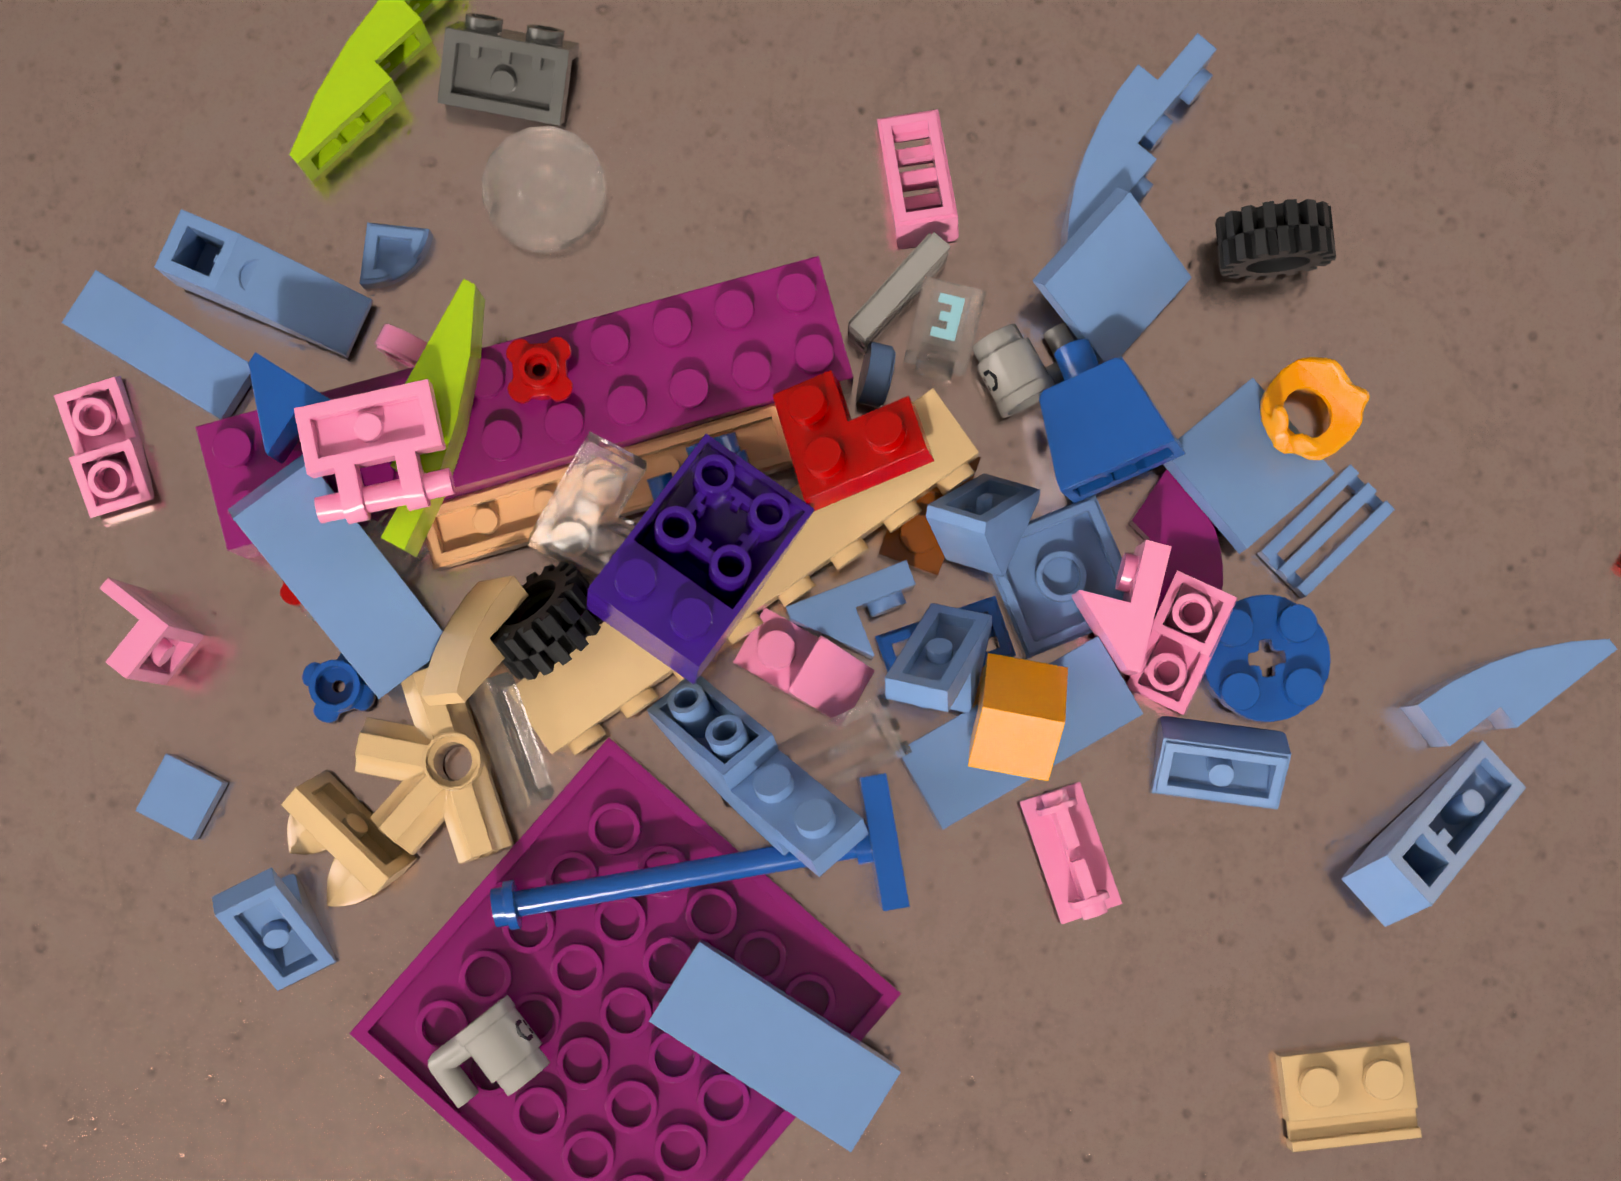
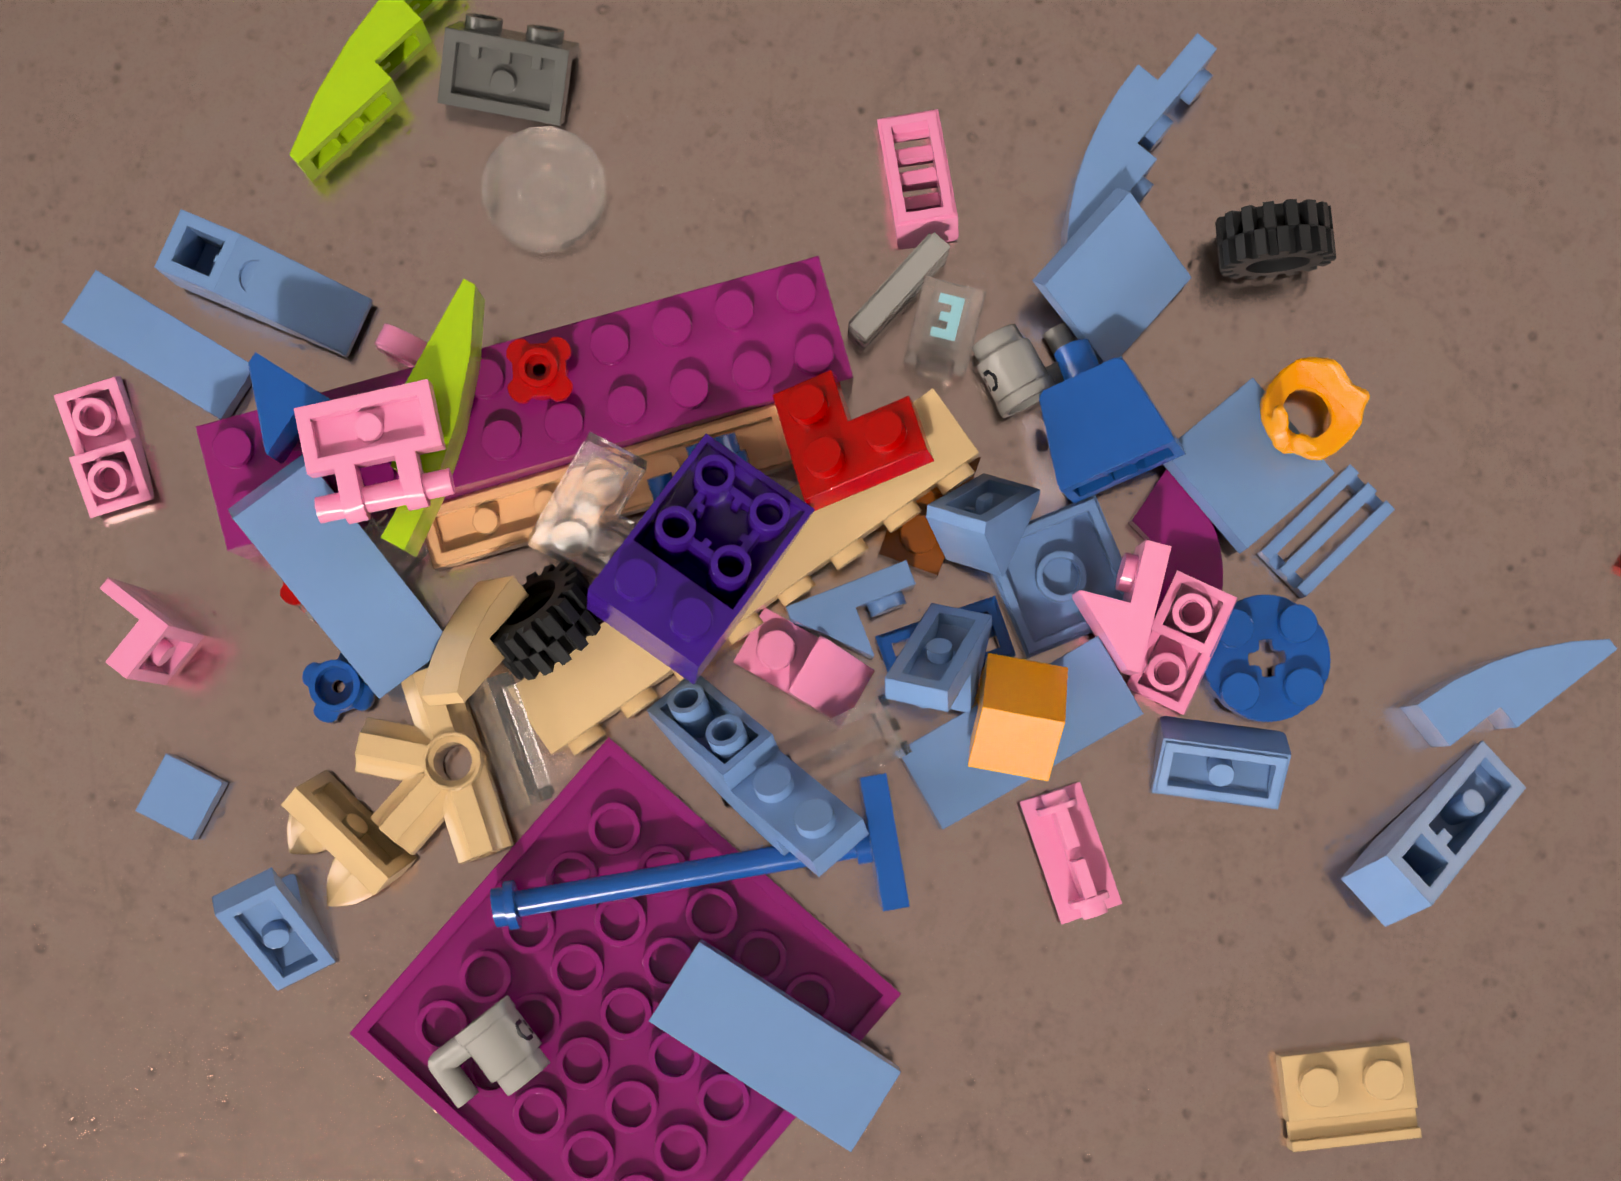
medium blue tile [359,222,433,289] -> none
medium blue tile [856,341,896,408] -> none

